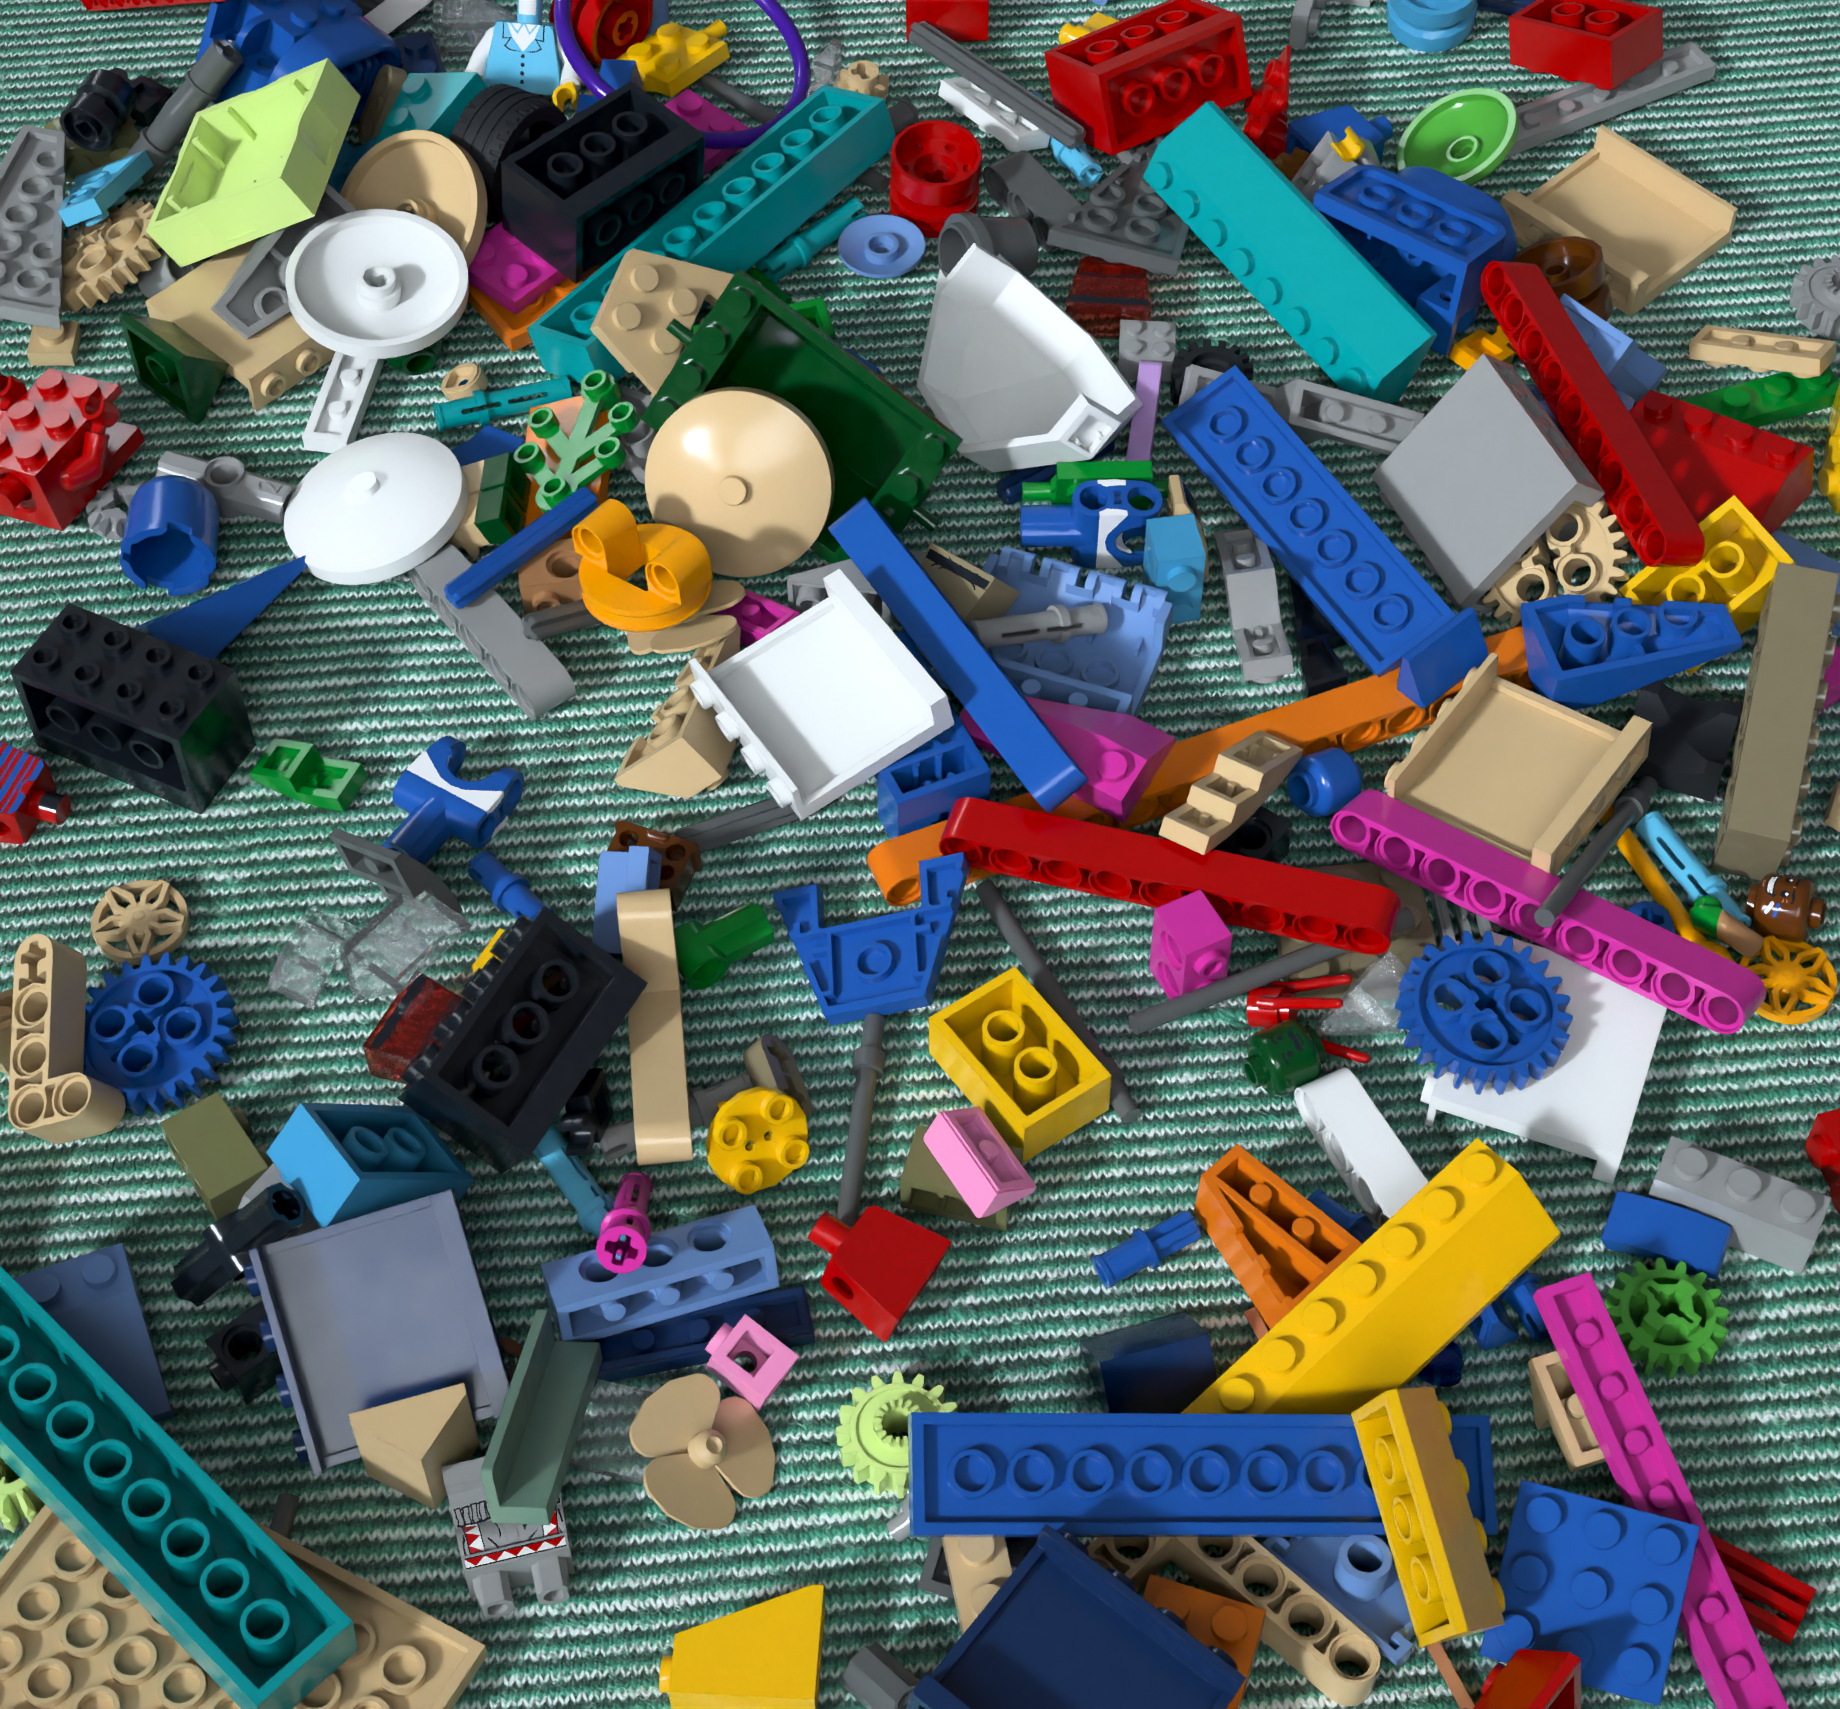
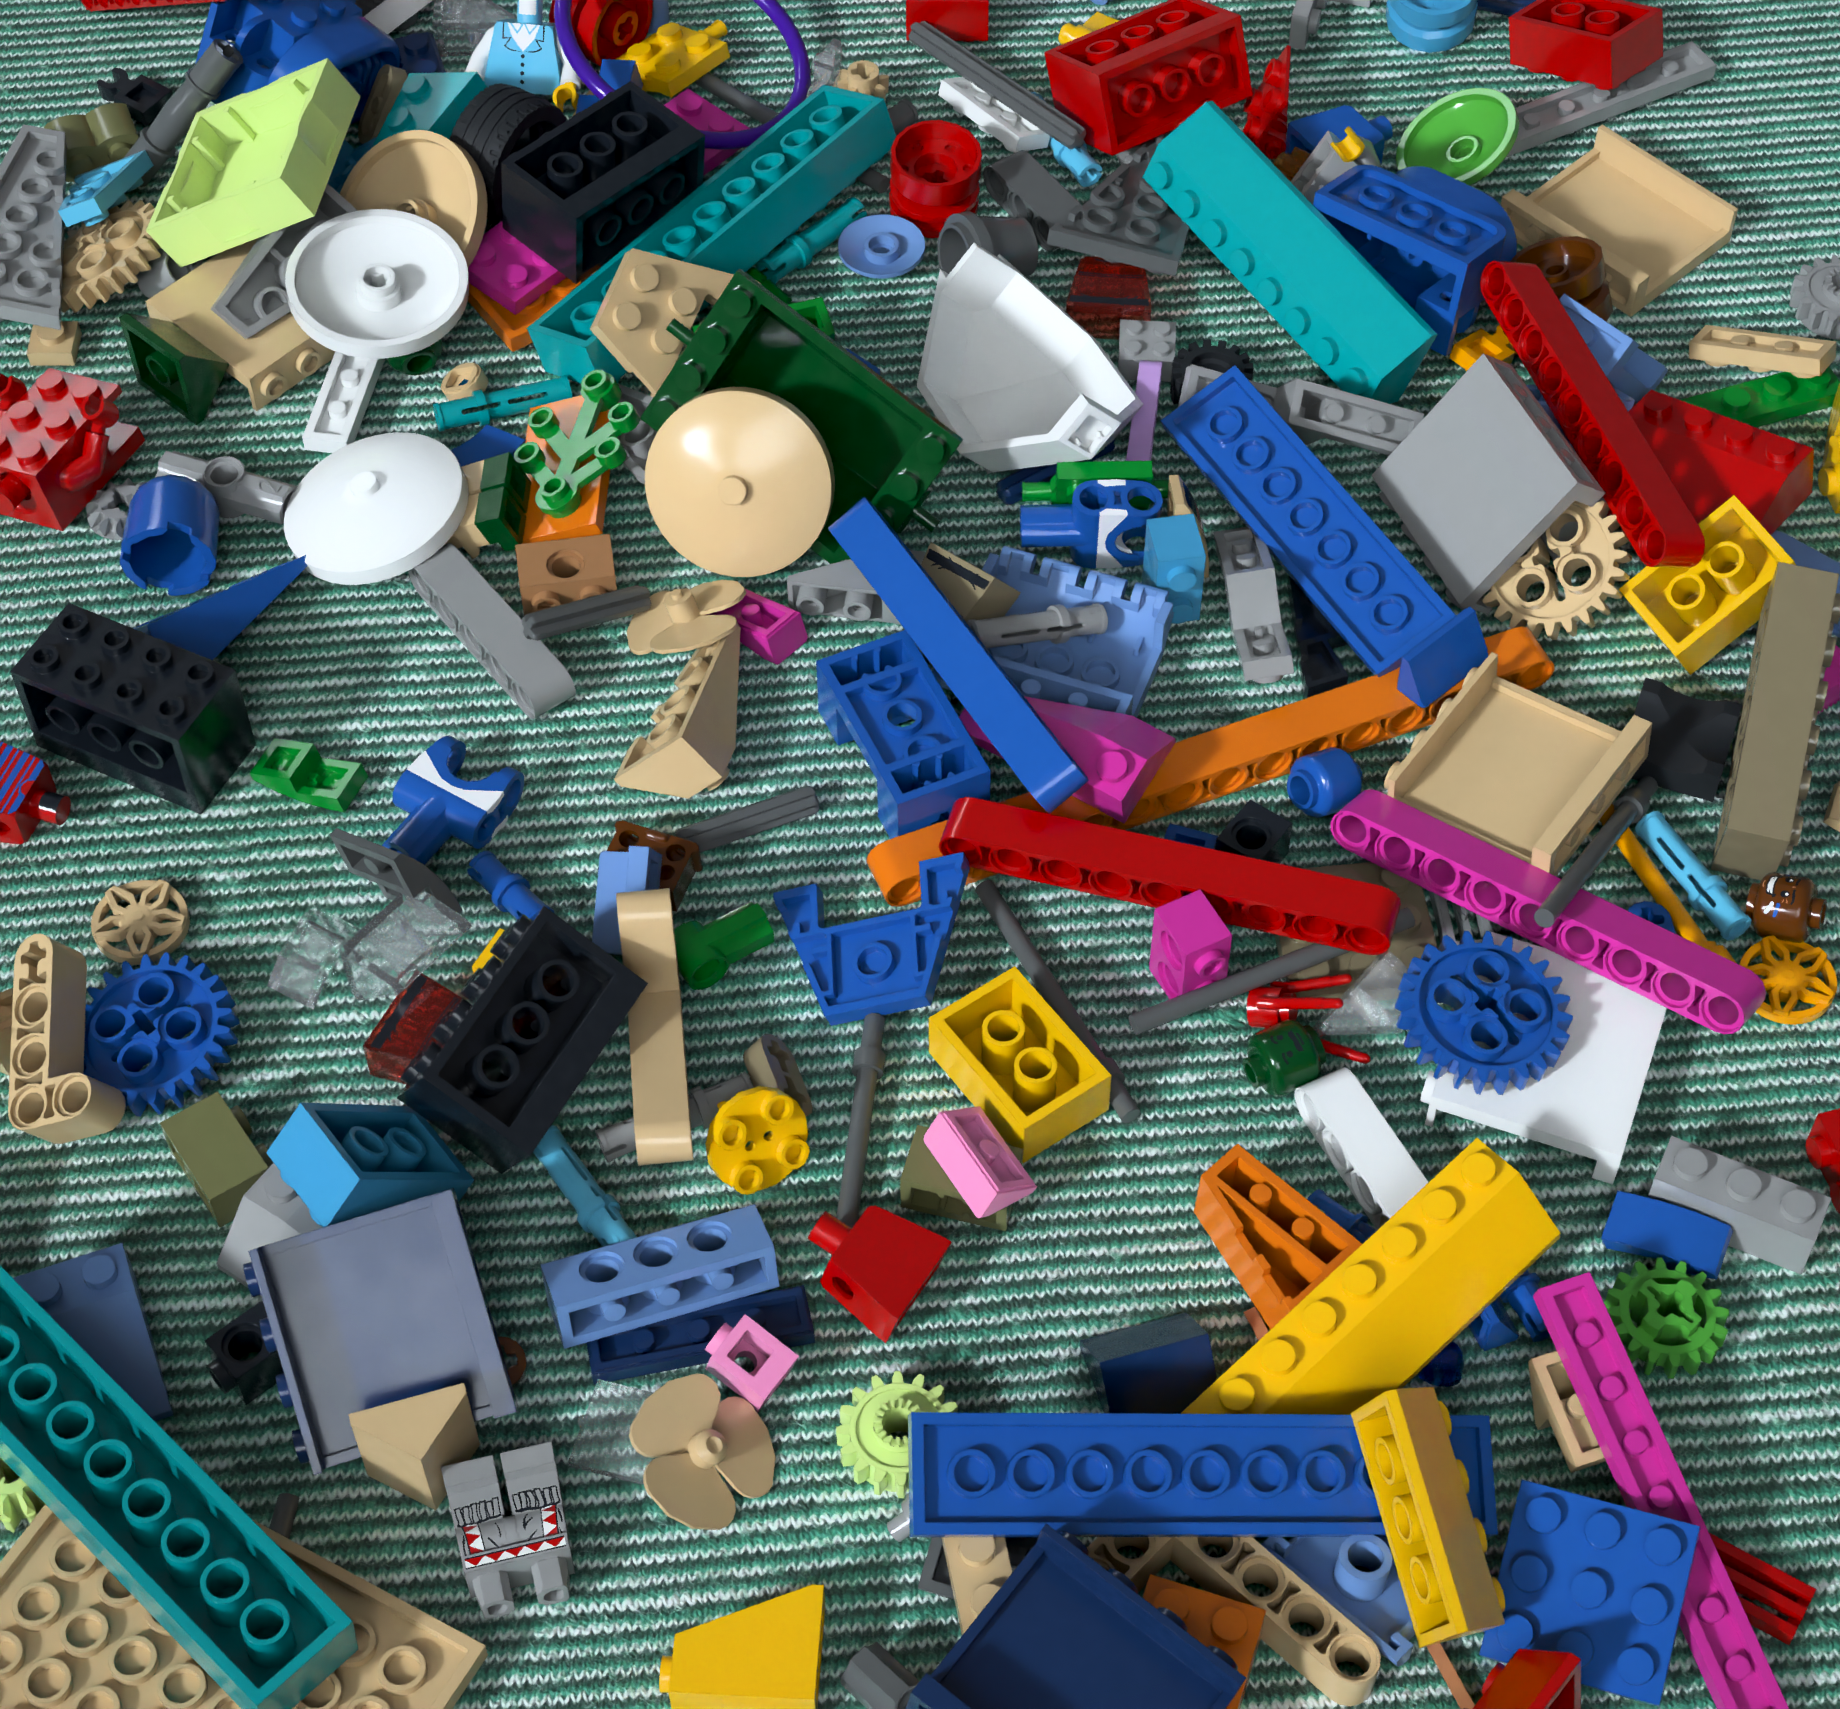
black wheel [60,69,138,152] -> none
black piece [171,1182,307,1307] -> none
blue axle [444,487,599,609] -> none
sand green panel [481,1309,603,1525] -> none
black plate [560,1068,614,1156] -> none
light orange piece [572,499,713,633] -> none
dark pink pin [596,1171,653,1274] -> none
white panel [688,568,954,821] -> none
blue axle [1092,1211,1201,1288] -> none
tan slope [1158,730,1304,855] -> none
blue wedge [1520,594,1743,710] -> none
arm [1689,895,1764,958] -> none

